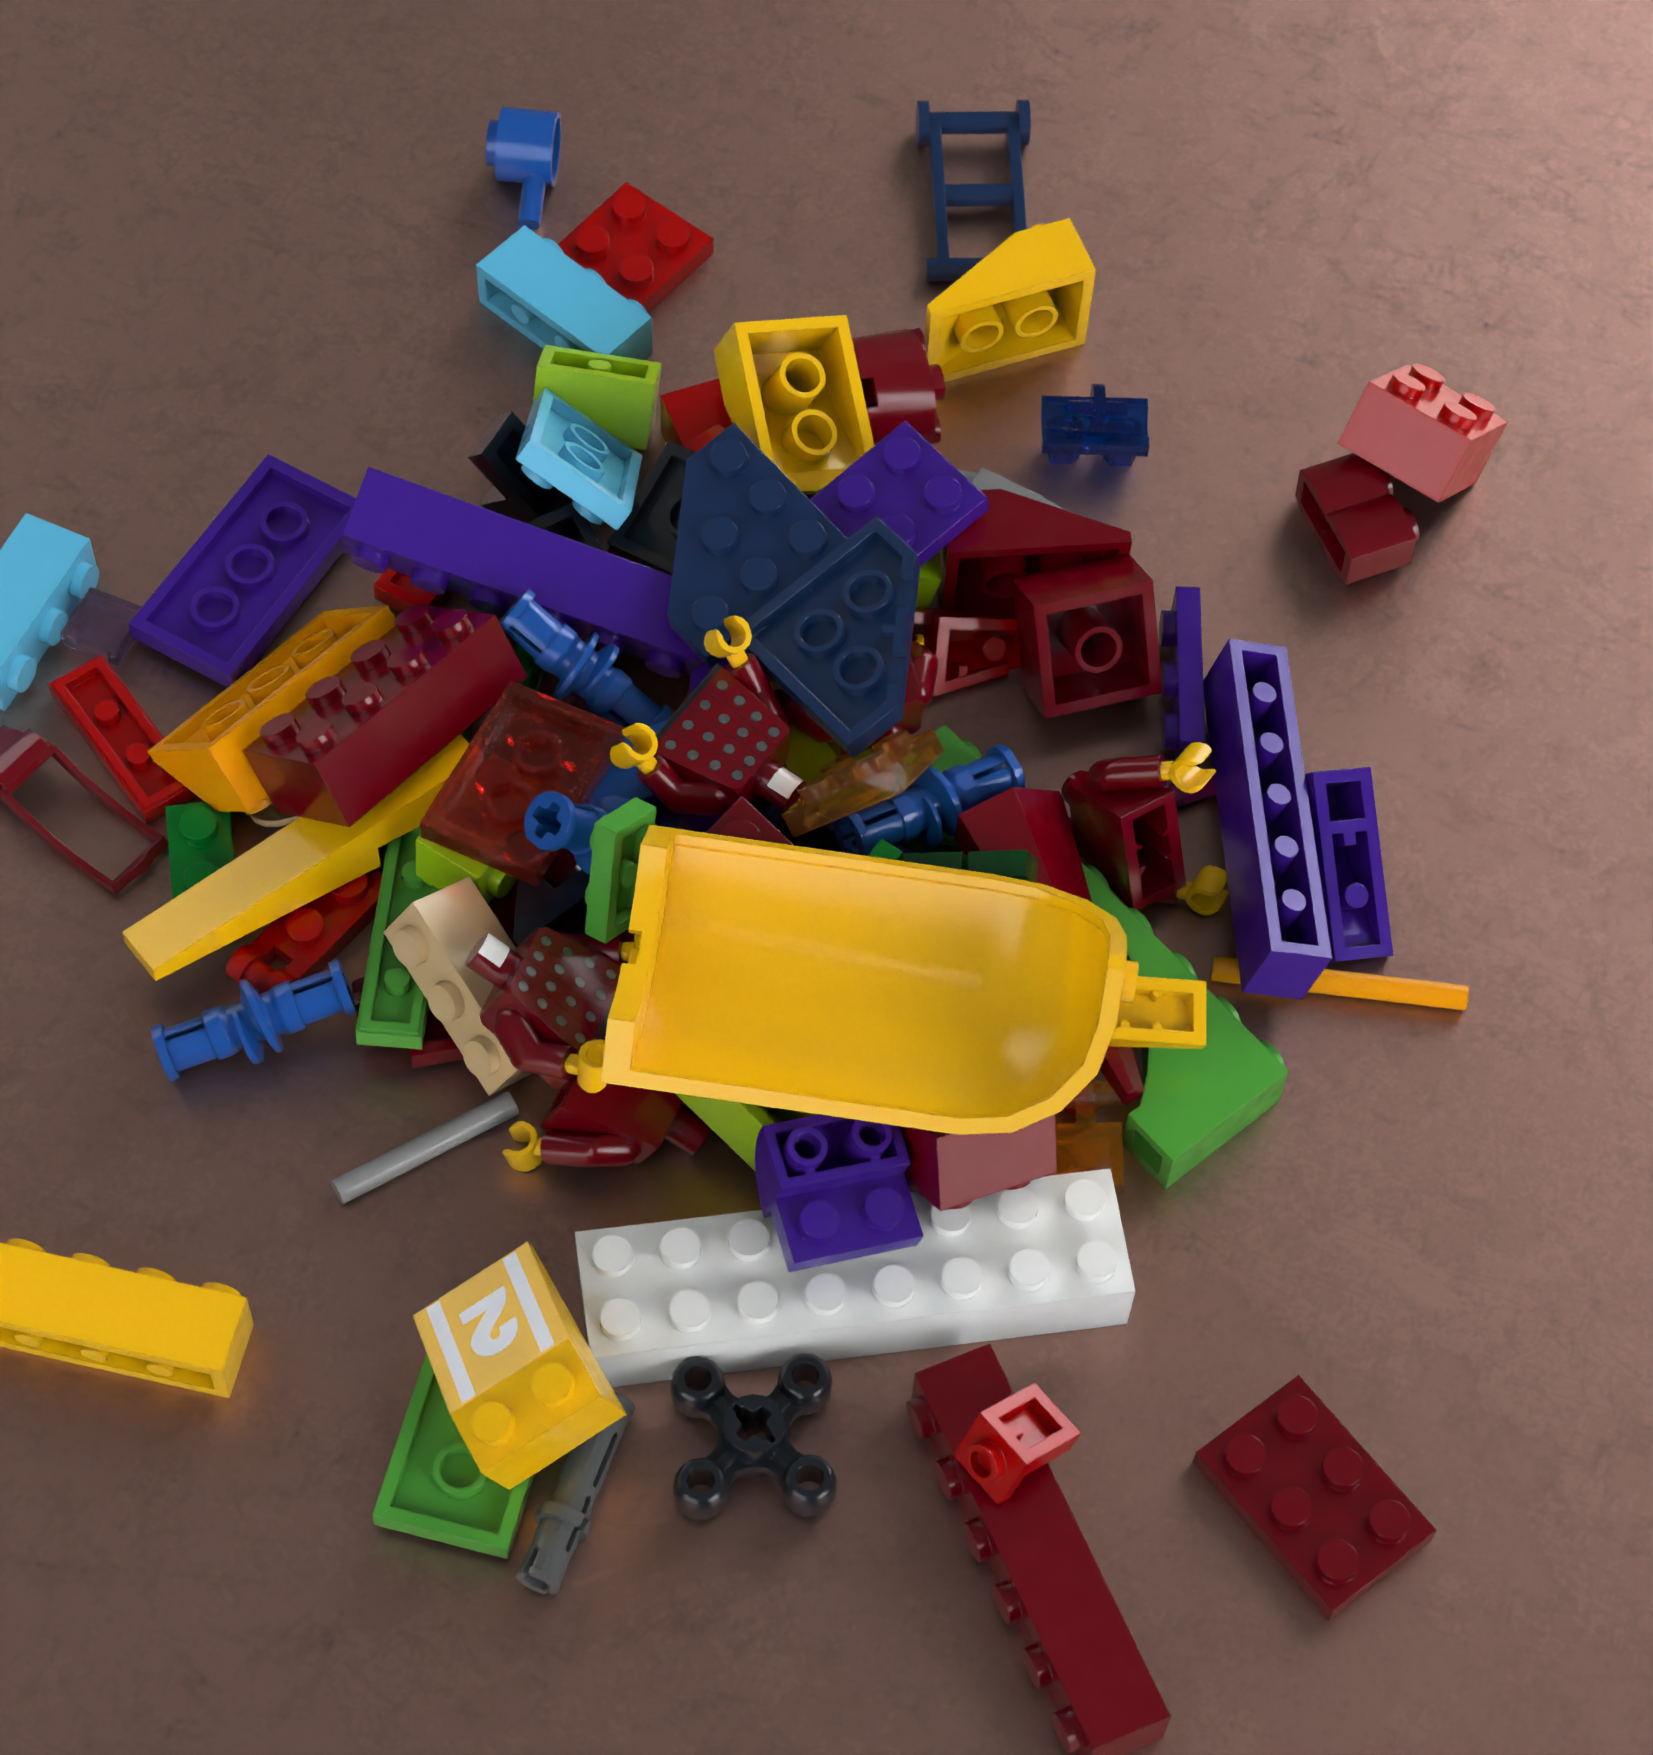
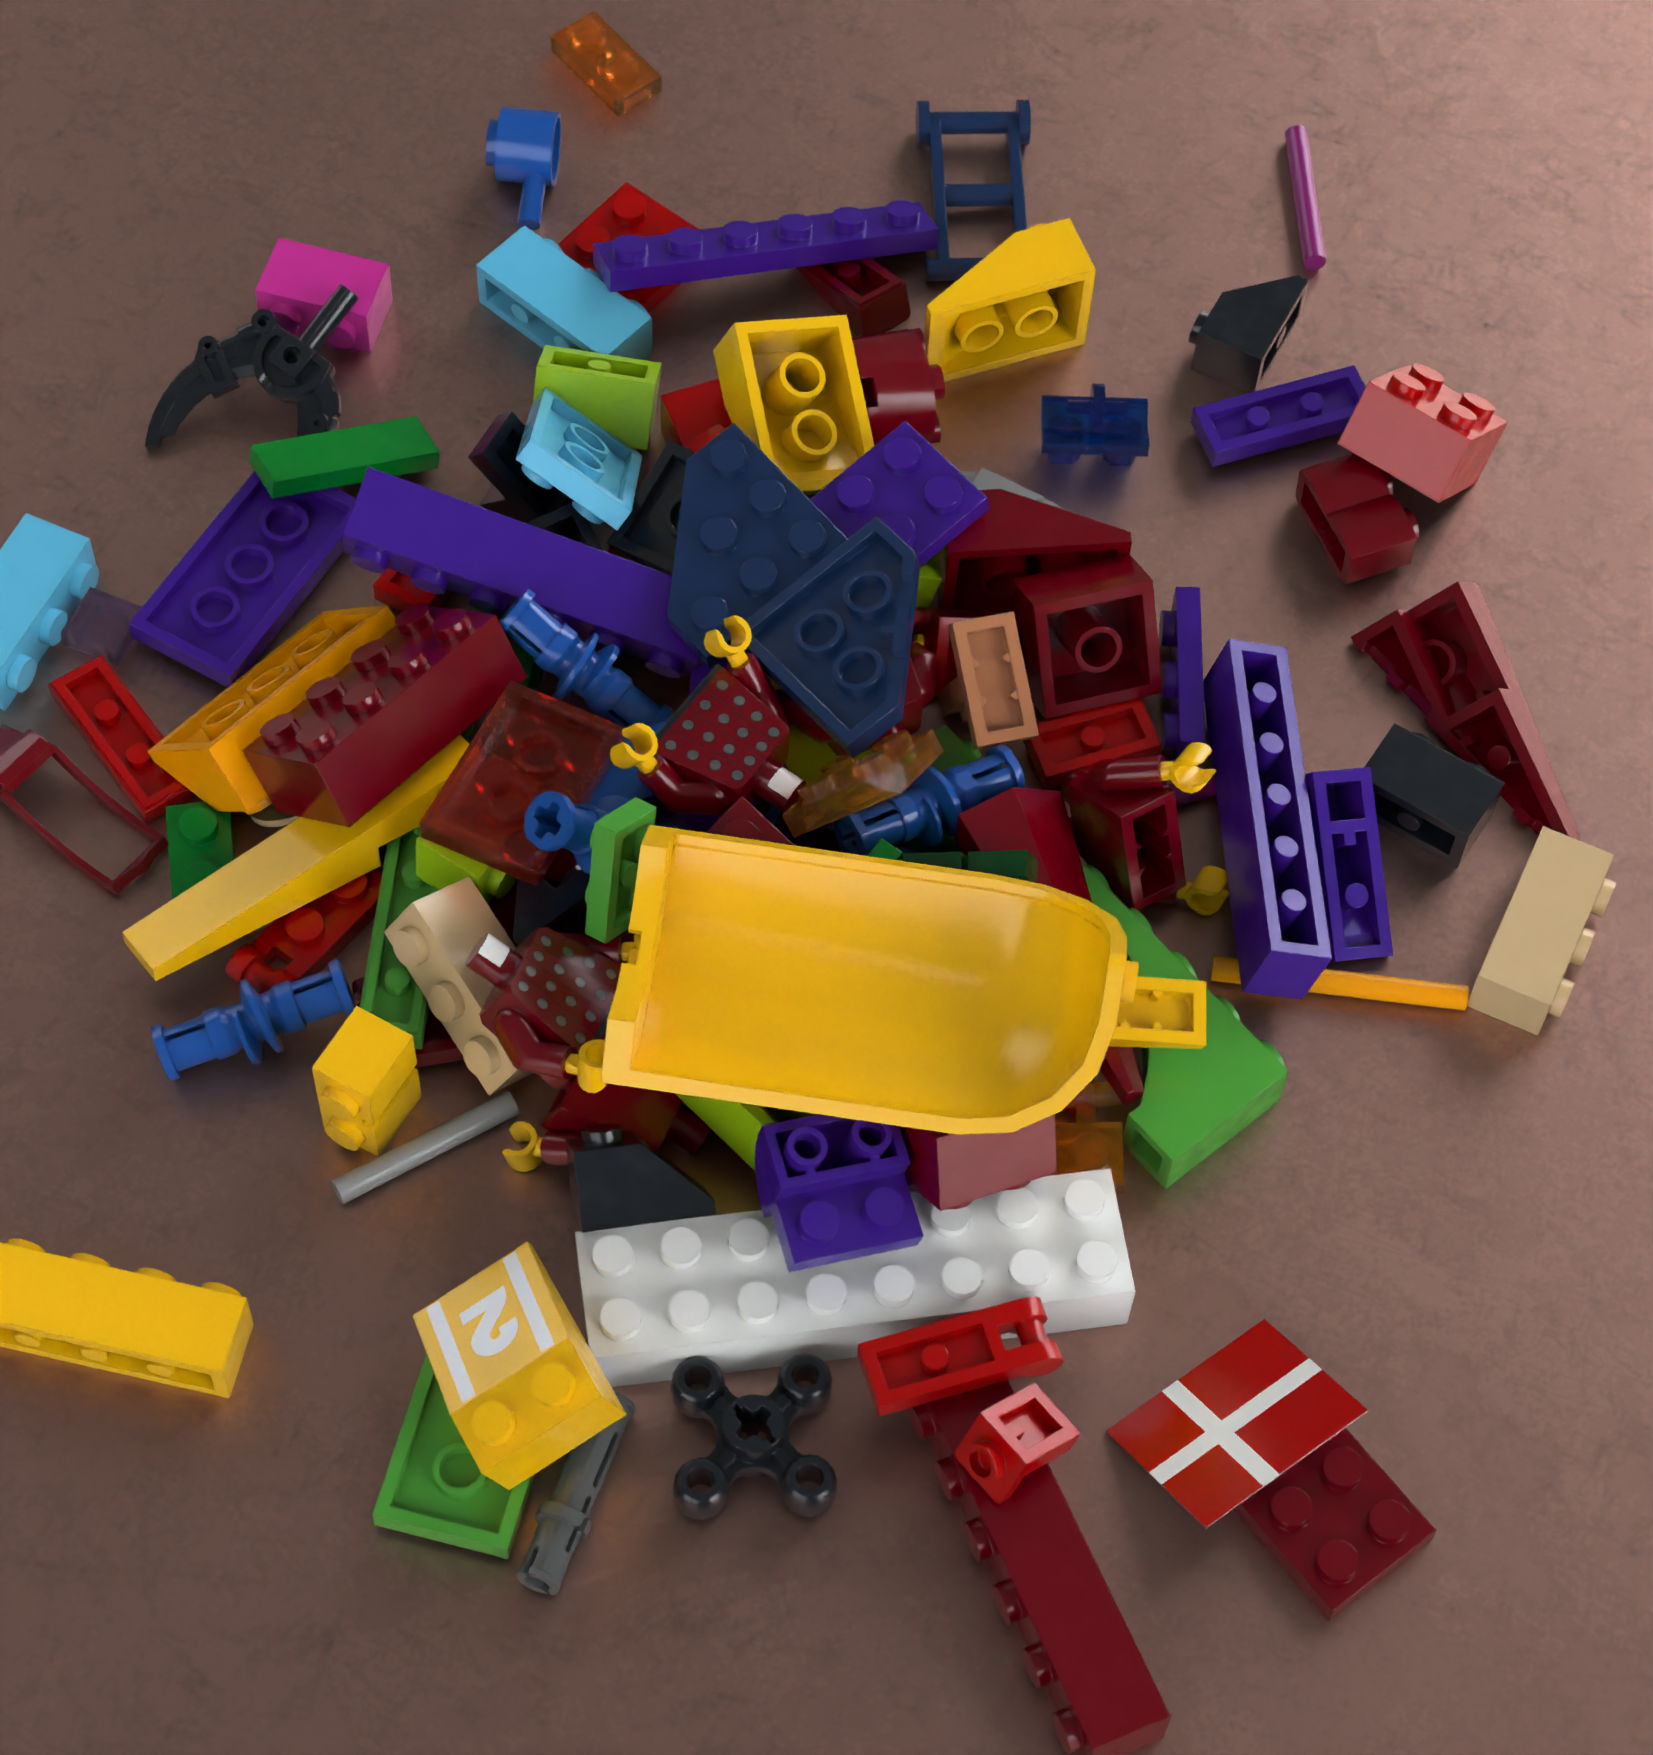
none -> black bar [145,284,358,449]
none -> green tile [249,416,440,498]
none -> dark pink brick [255,238,393,353]
none -> yellow piece [312,1006,422,1157]
none -> clear orange plate [550,11,662,117]
none -> black slope [565,1124,716,1233]
none -> dark purple plate [593,200,939,292]
none -> dark red slope [797,258,911,336]
none -> red plate [857,1296,1063,1417]
none -> nougat bracket [938,611,1039,750]
none -> red plate [1023,698,1162,790]
none -> red sticker [1106,1319,1369,1528]
none -> black slope [1189,275,1309,393]
none -> dark purple plate [1191,365,1366,467]
none -> magenta bar [1285,125,1326,270]
none -> dark red wedge [1351,581,1582,842]
none -> black brick [1365,723,1504,868]
none -> tan brick [1467,826,1616,1036]

